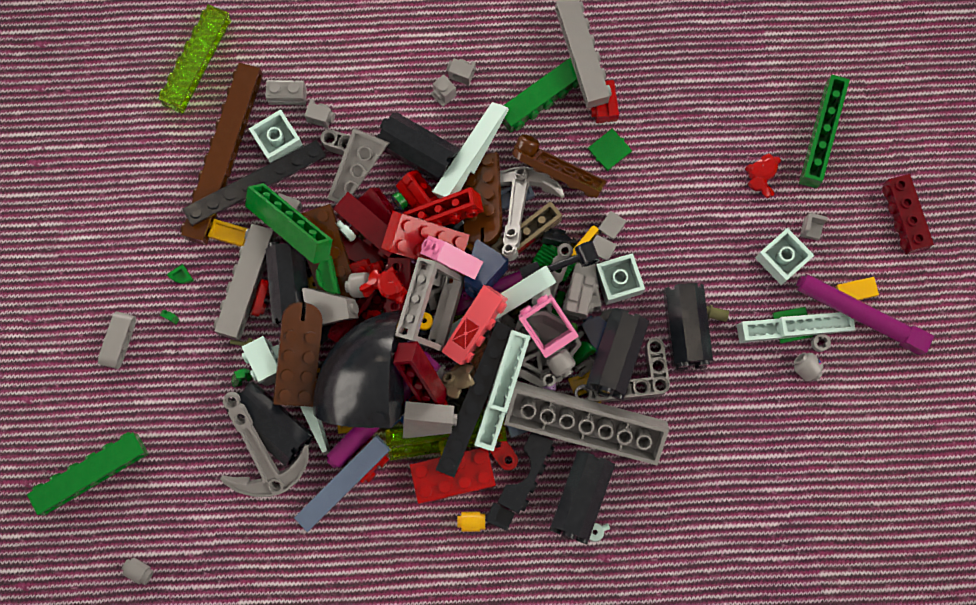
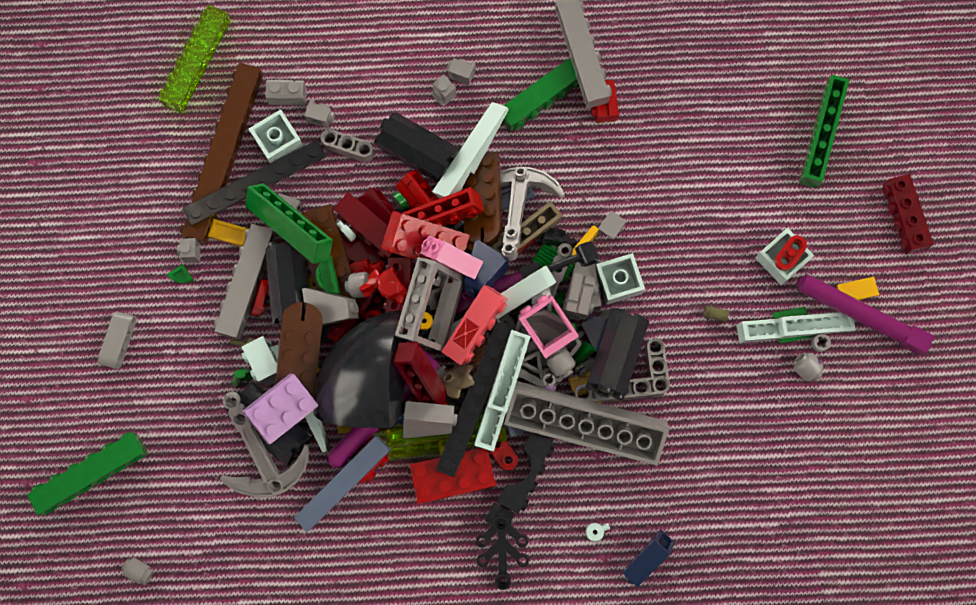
green tile [159,309,180,325] -> none
light grey wing [327,128,389,203] -> none
yellow brick [457,511,485,532] -> none
reddish brown plate [512,134,607,198] -> none
black brick [549,450,615,545] -> none
green piece [588,128,632,171] -> none
light grey panel [593,235,617,261] -> none
black brick [663,283,713,371] -> none
red animal [745,153,781,198] -> none
light grey panel [800,212,828,241] -> none
none -> light grey brick [177,238,200,263]
none -> lavender brick [242,373,318,444]
none -> black plant [476,512,529,590]
none -> dark blue slope [623,529,675,587]
none -> red plate [775,235,807,271]

